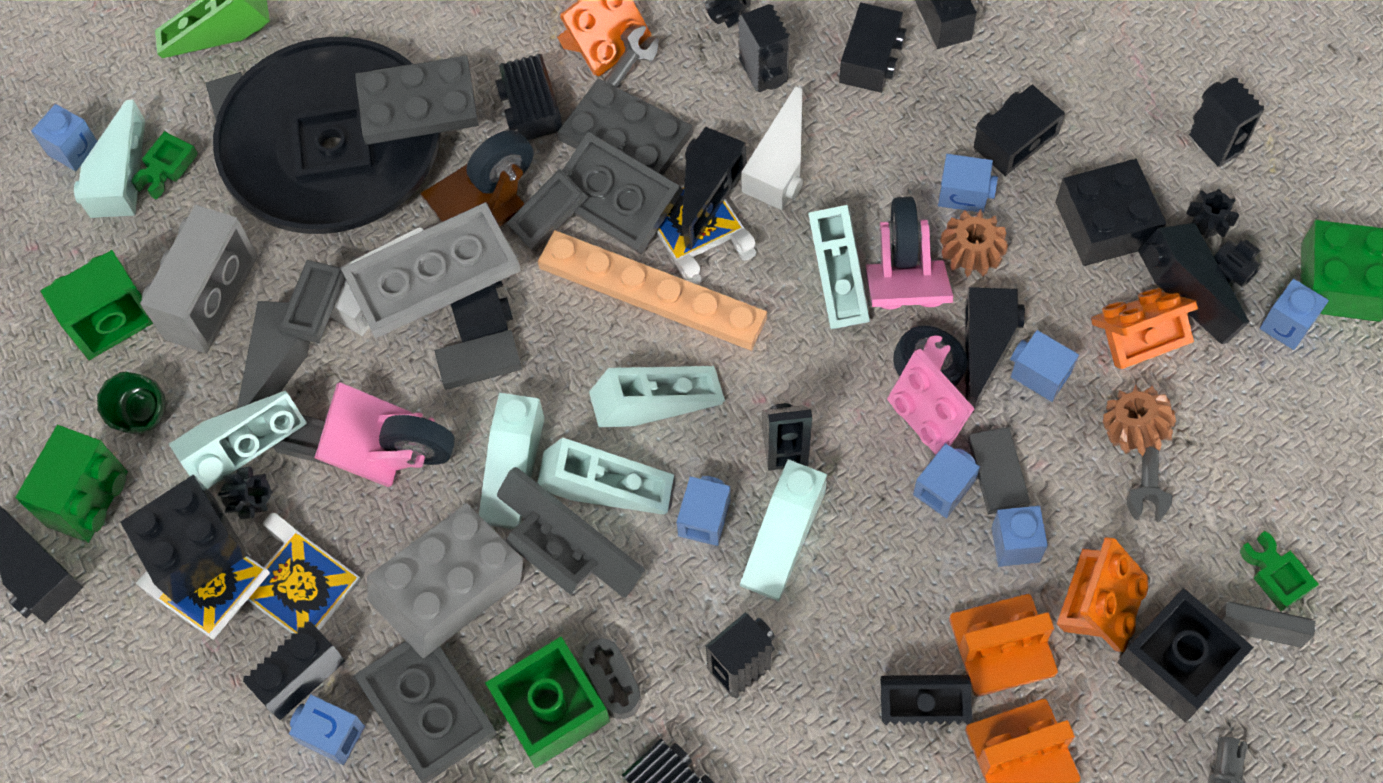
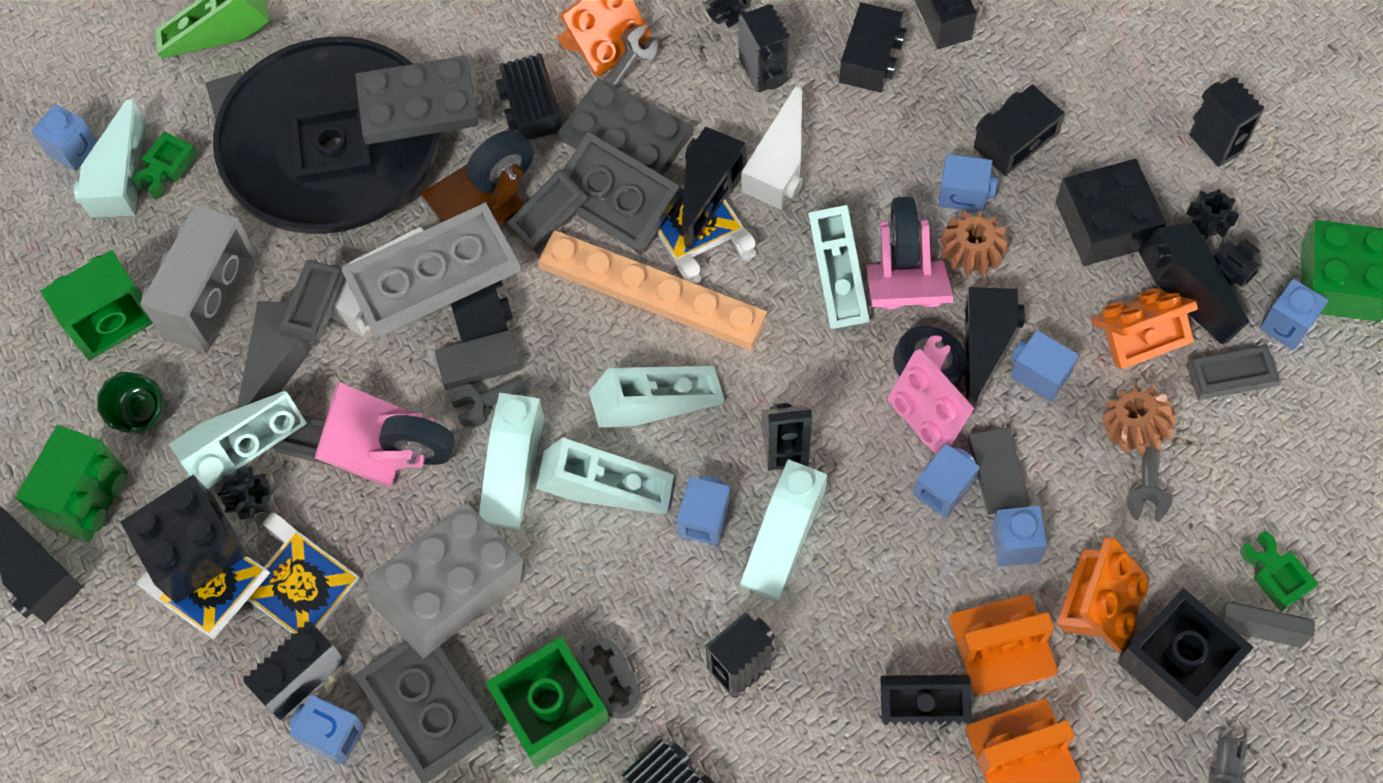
dark grey bracket [497,467,645,598] -> none
none -> dark grey bar [450,377,527,427]
none -> dark grey tile [1186,345,1280,400]

